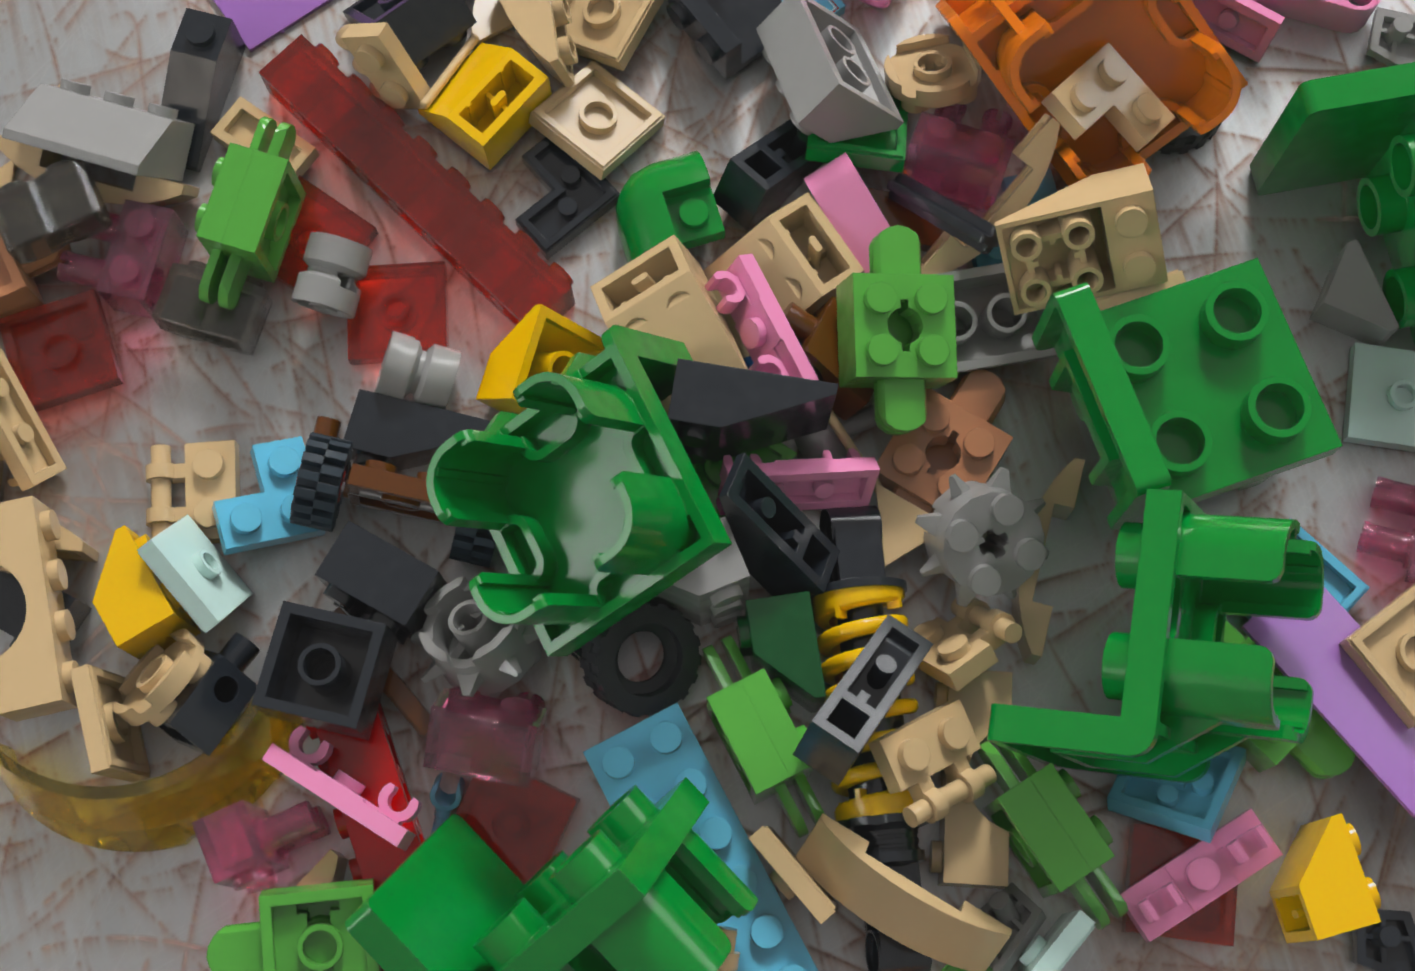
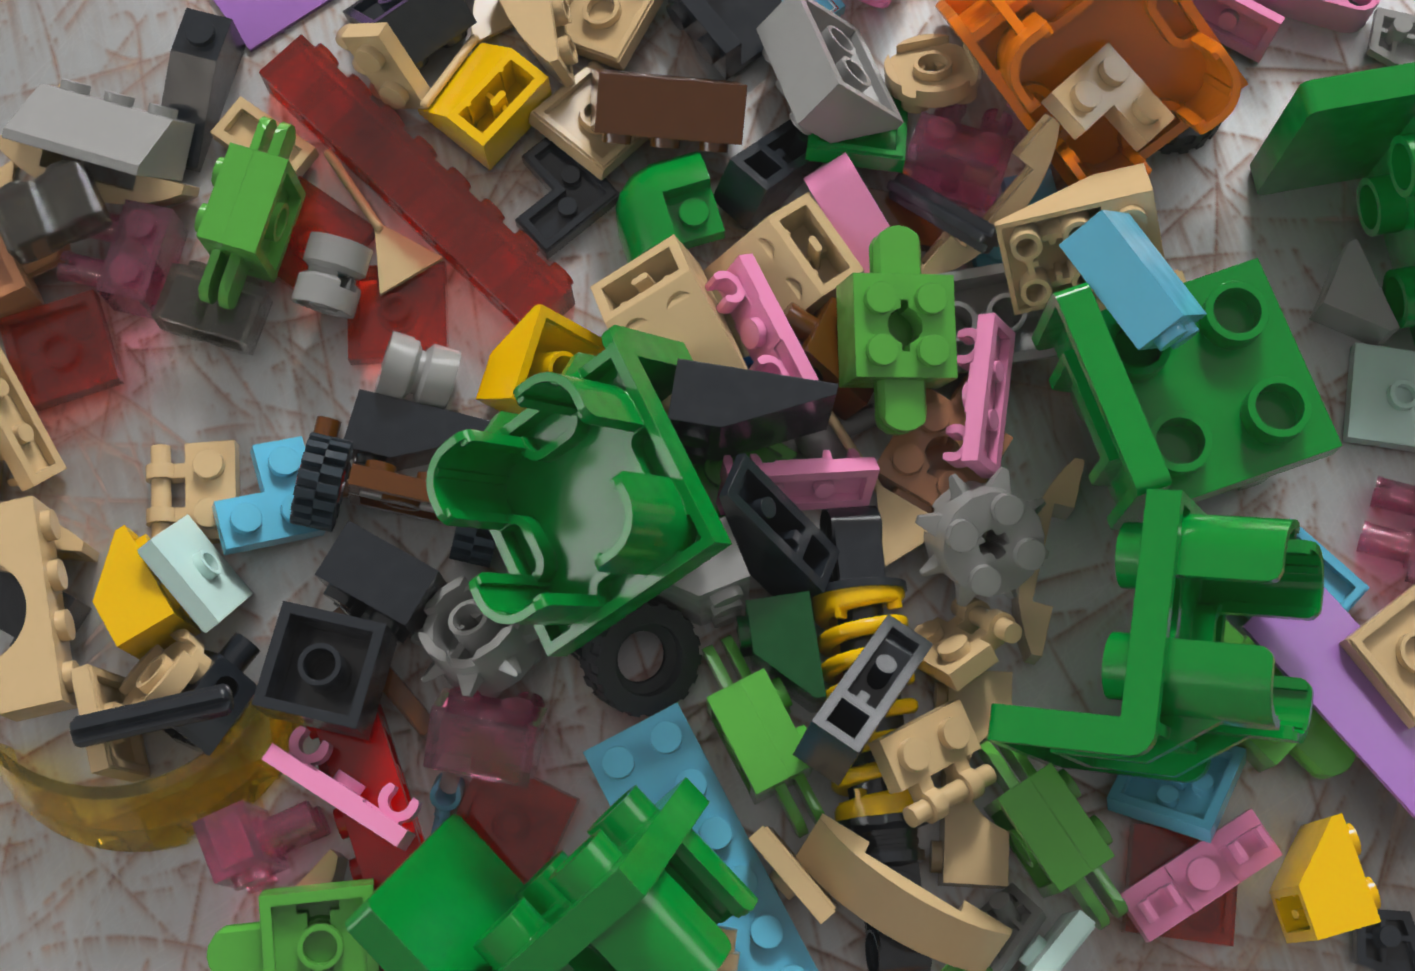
none -> black axle [69,684,234,748]
none -> tan piece [324,149,444,296]
none -> reddish brown slope [591,68,748,153]
none -> bright pink plate [942,313,1016,478]
none -> medium azure brick [1059,210,1207,351]

